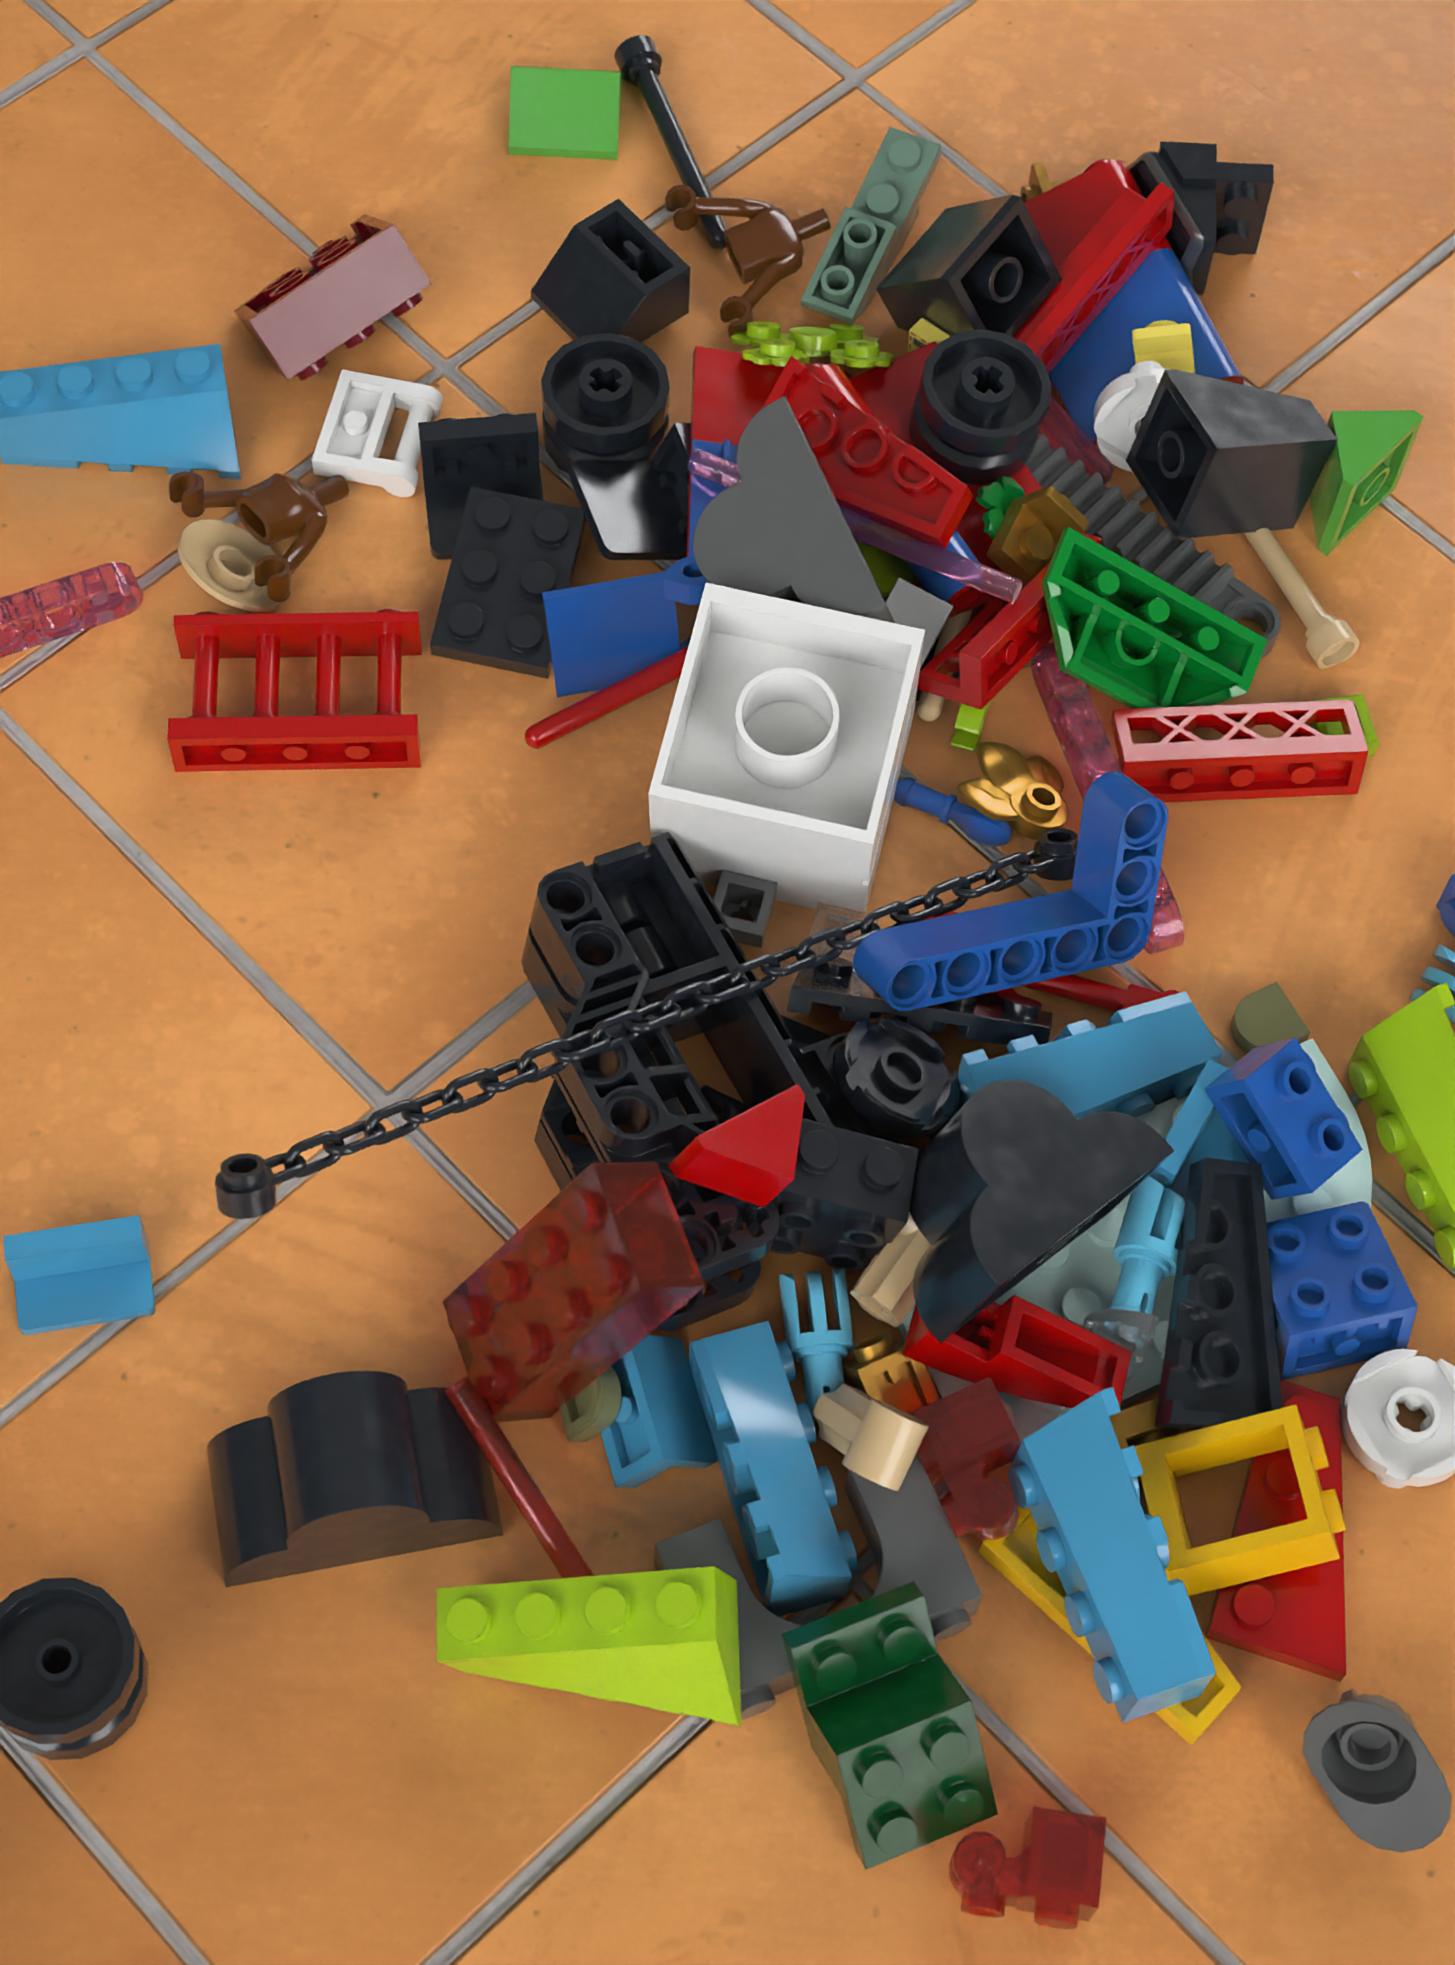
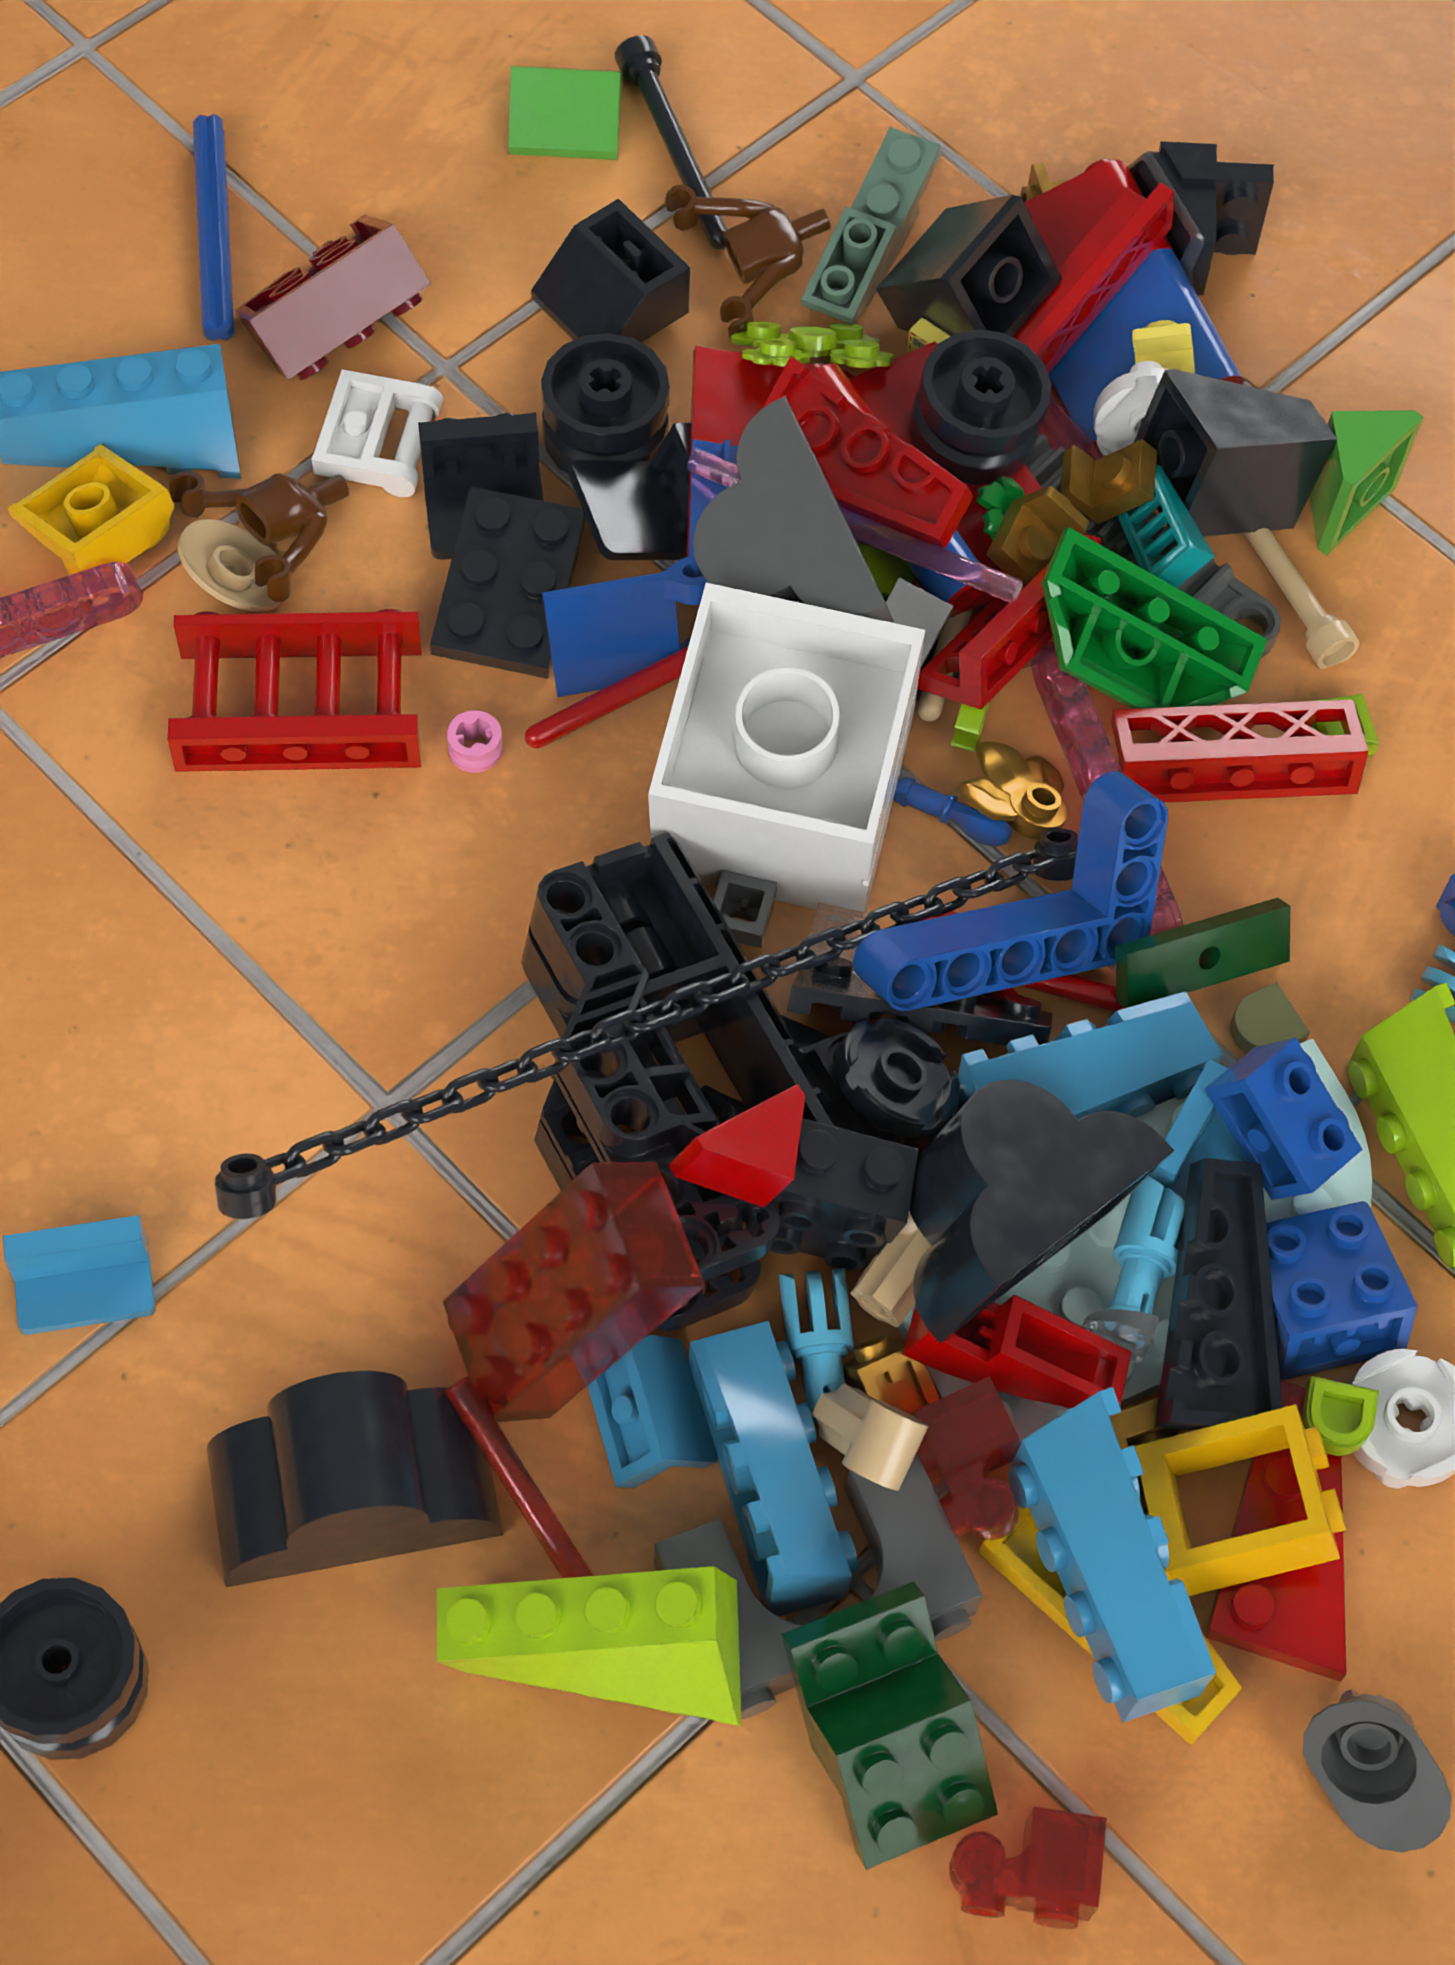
olive tile [552,1361,621,1442] -> none
none -> yellow slope [7,444,175,583]
none -> blue axle [193,114,234,341]
none -> bright pink bush [447,710,503,773]
none -> pearl gold bracket [1061,439,1157,524]
none -> dark green tile [1115,897,1290,1008]
none -> teal slope [1118,464,1215,588]
none -> lime tile [1302,1376,1379,1456]

